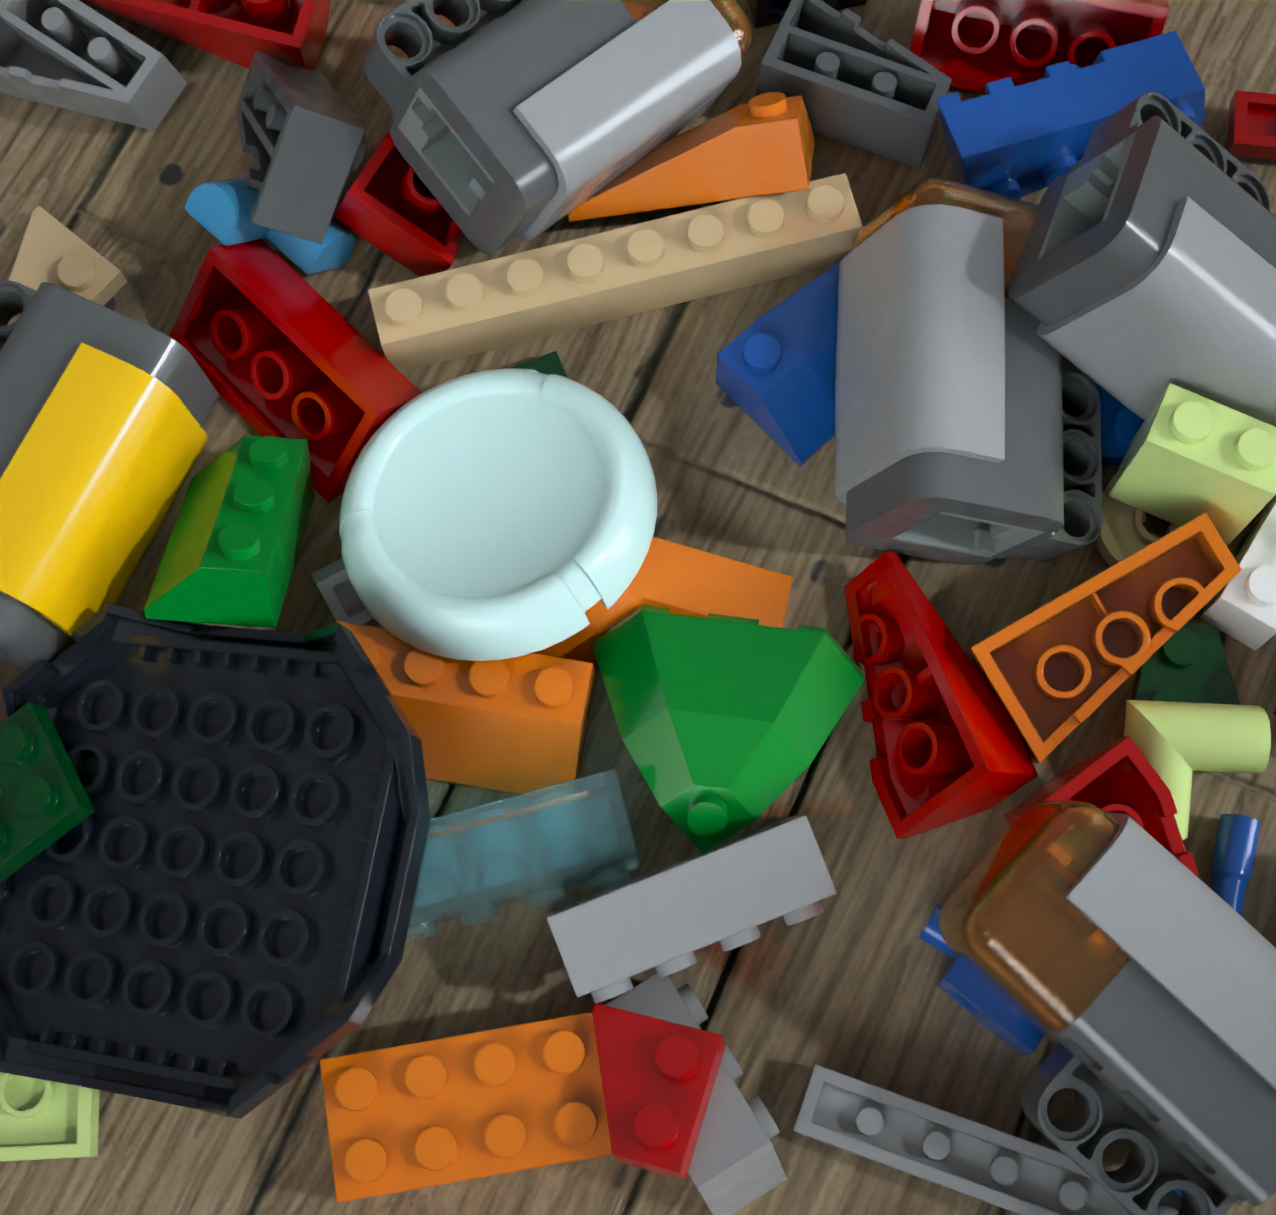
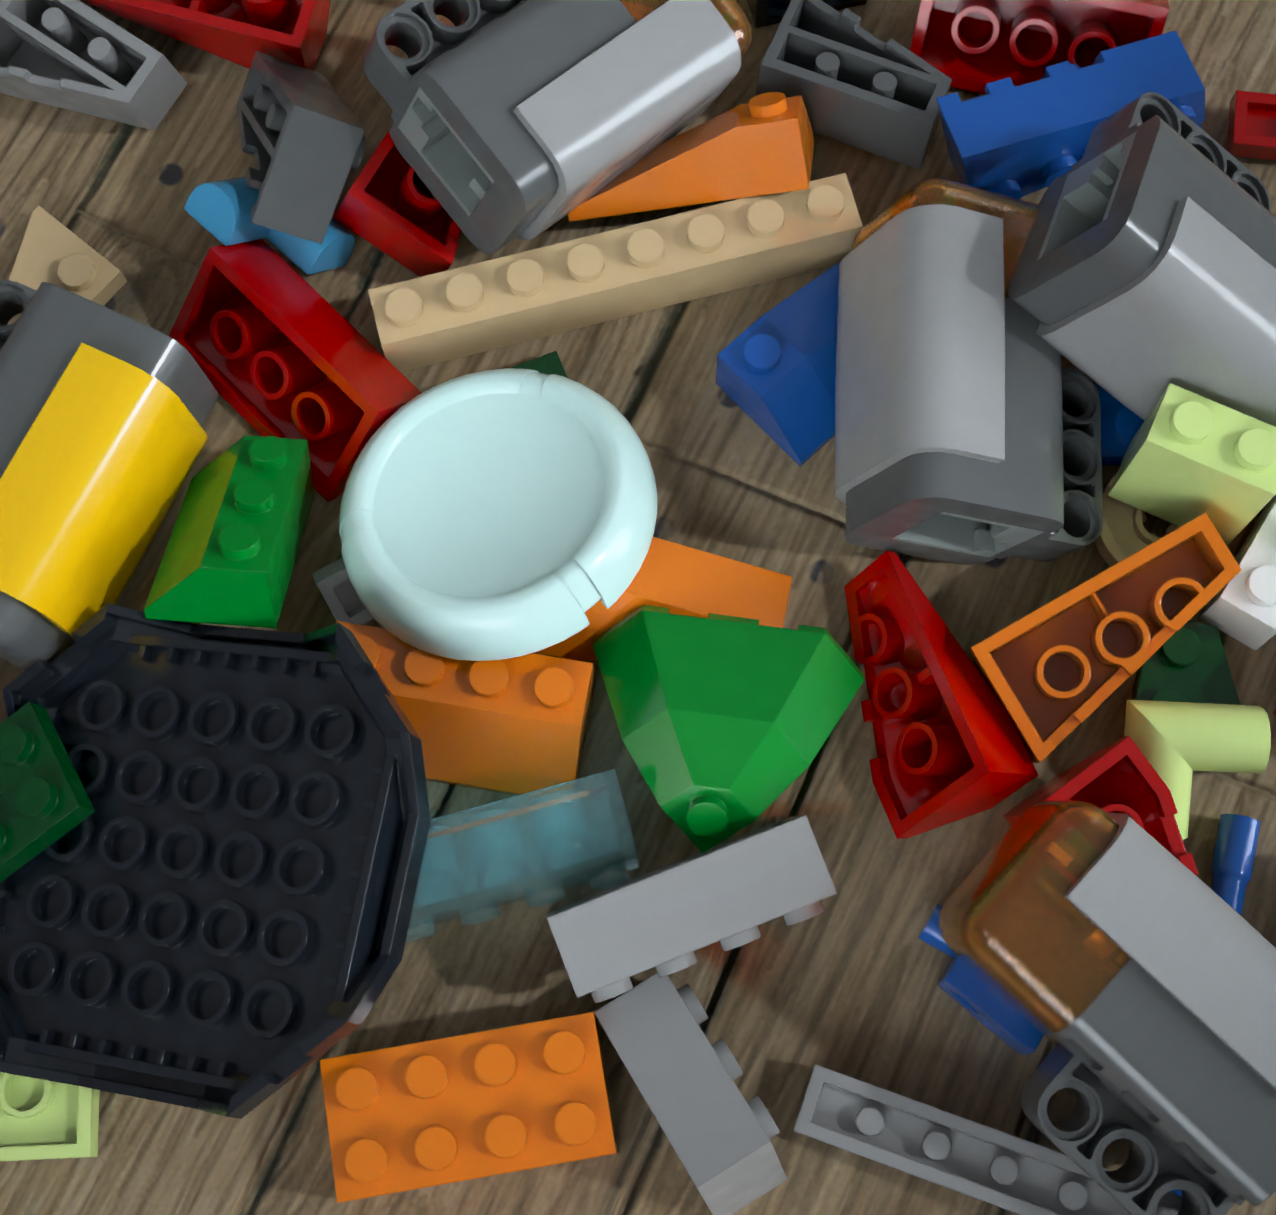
red wing [592,1003,726,1181] -> none

